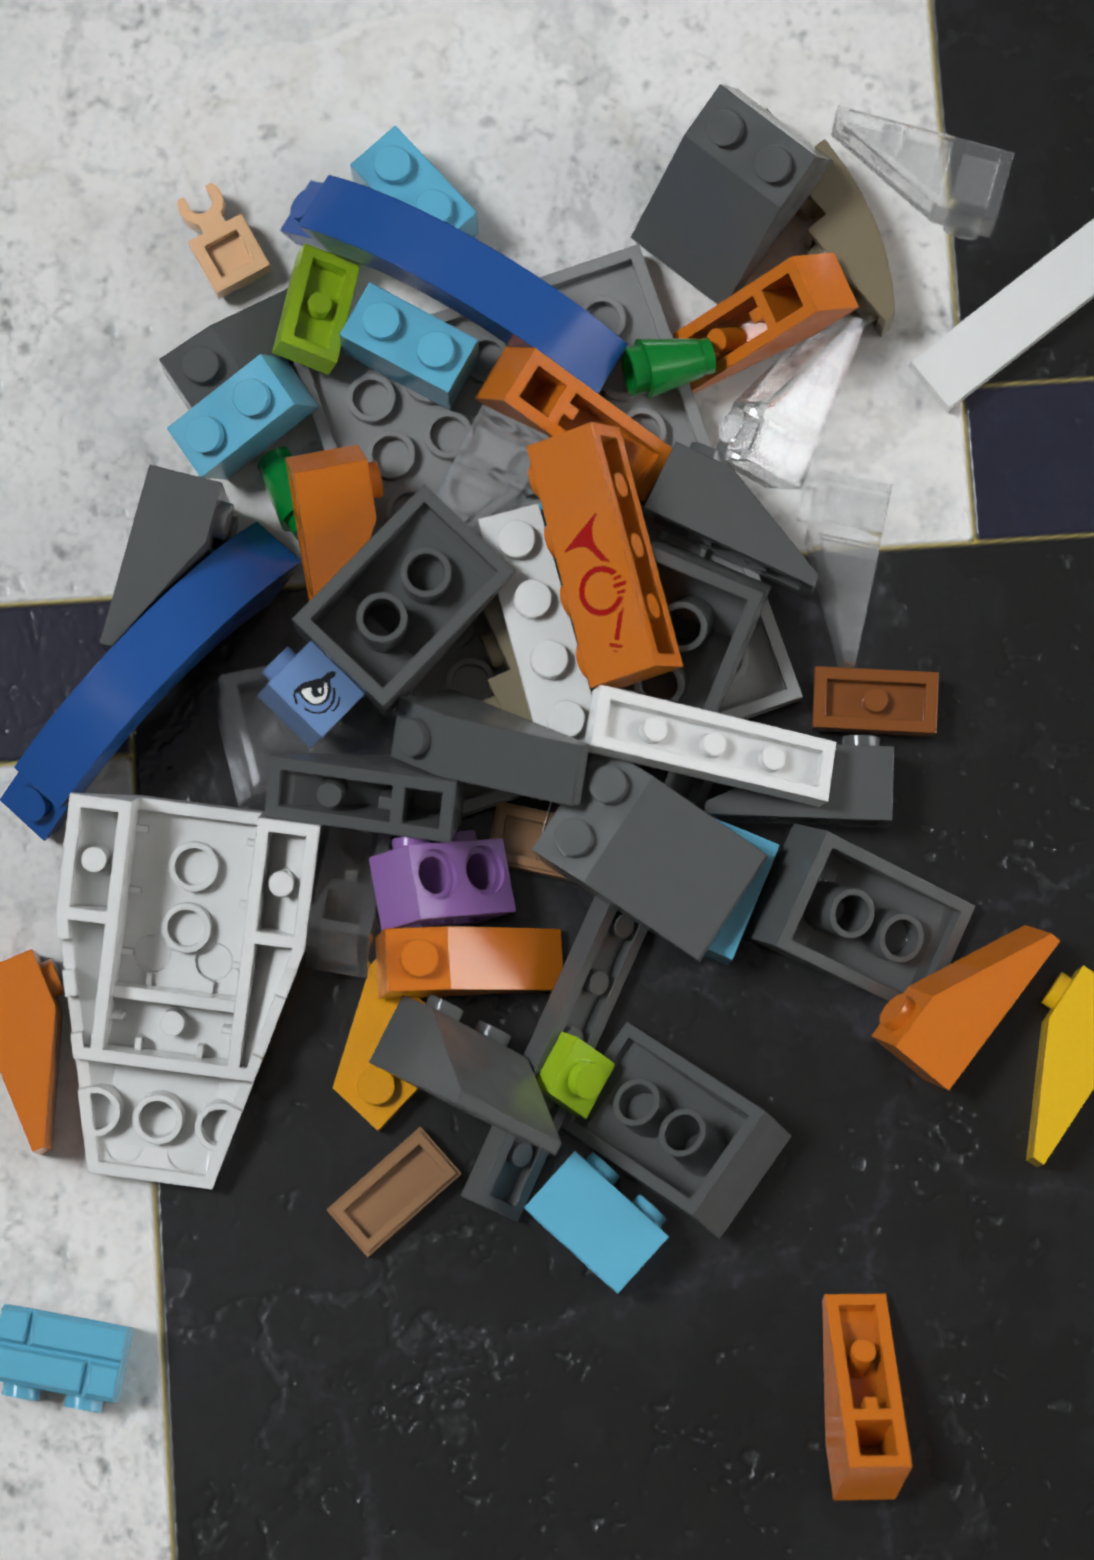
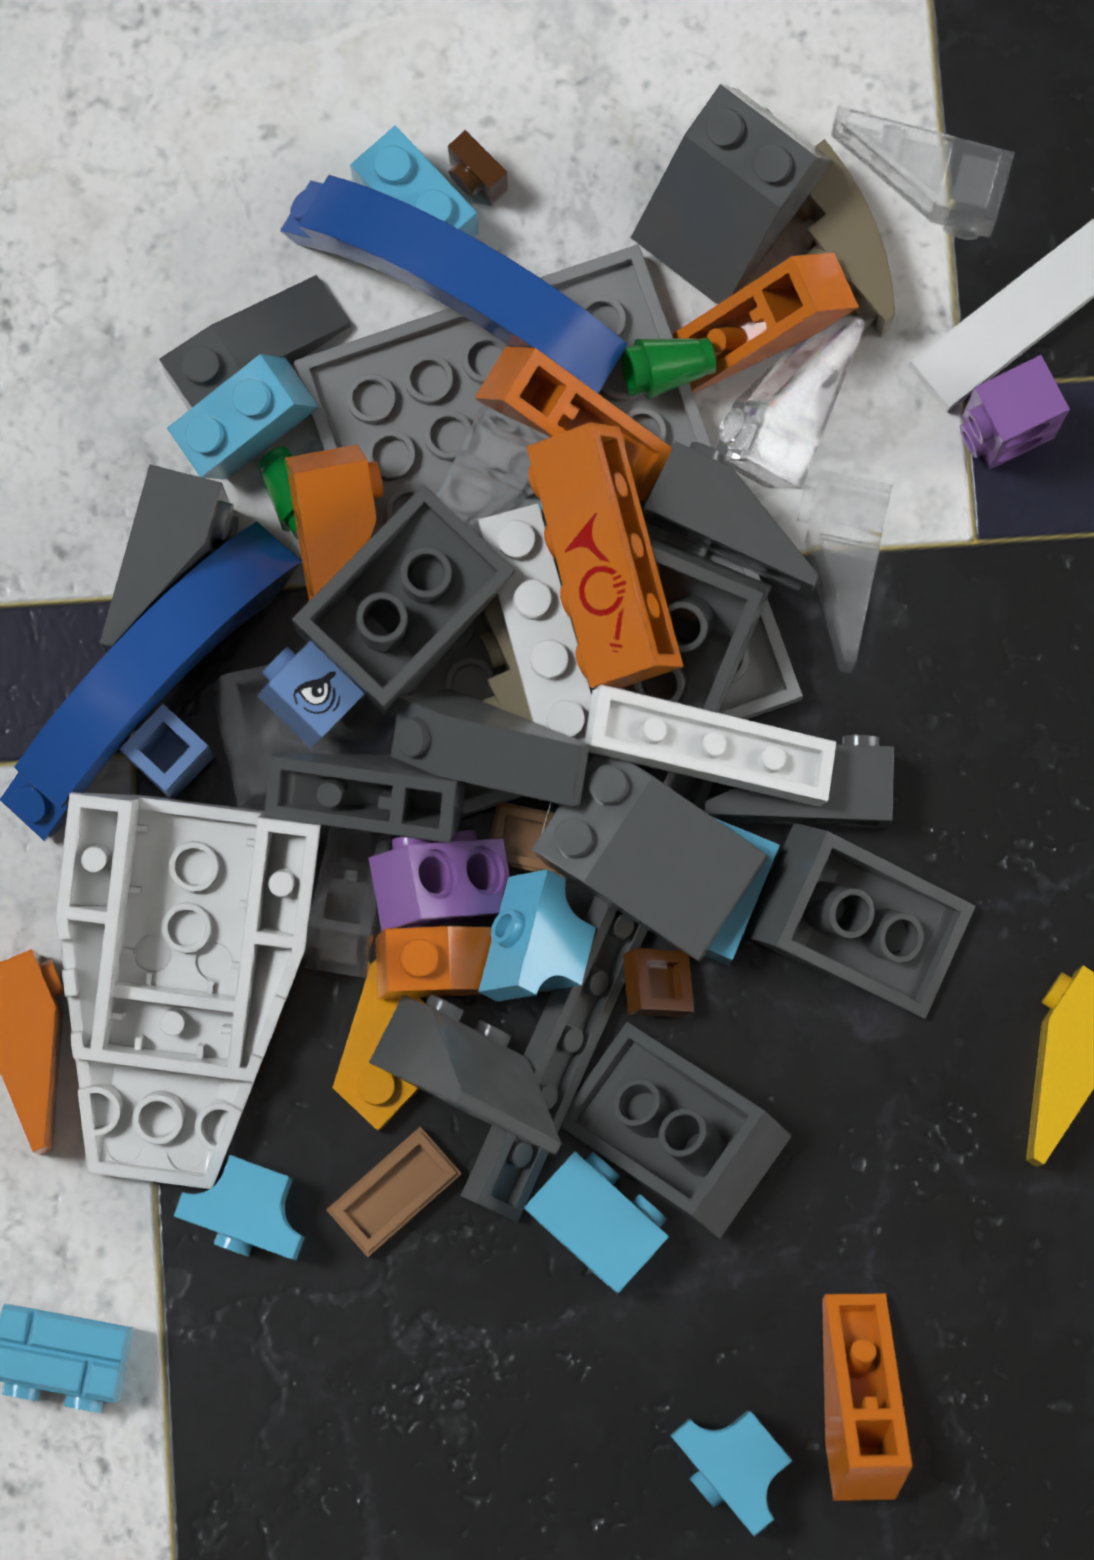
light nougat plate [177,183,272,299] -> none
lime plate [272,243,361,375] -> none
medium azure brick [339,282,480,410] -> none
lime plate [536,1032,615,1119] -> none
dark orange plate [811,666,939,737] -> none
orange slope [871,925,1060,1091] -> none
none -> medium blue brick [120,704,215,799]
none -> medium azure brick [174,1155,305,1261]
none -> reddish brown plate [448,130,508,206]
none -> medium azure brick [478,869,596,1001]
none -> reddish brown plate [623,948,694,1017]
none -> medium azure brick [670,1410,792,1536]
none -> medium lavender brick [960,355,1070,469]

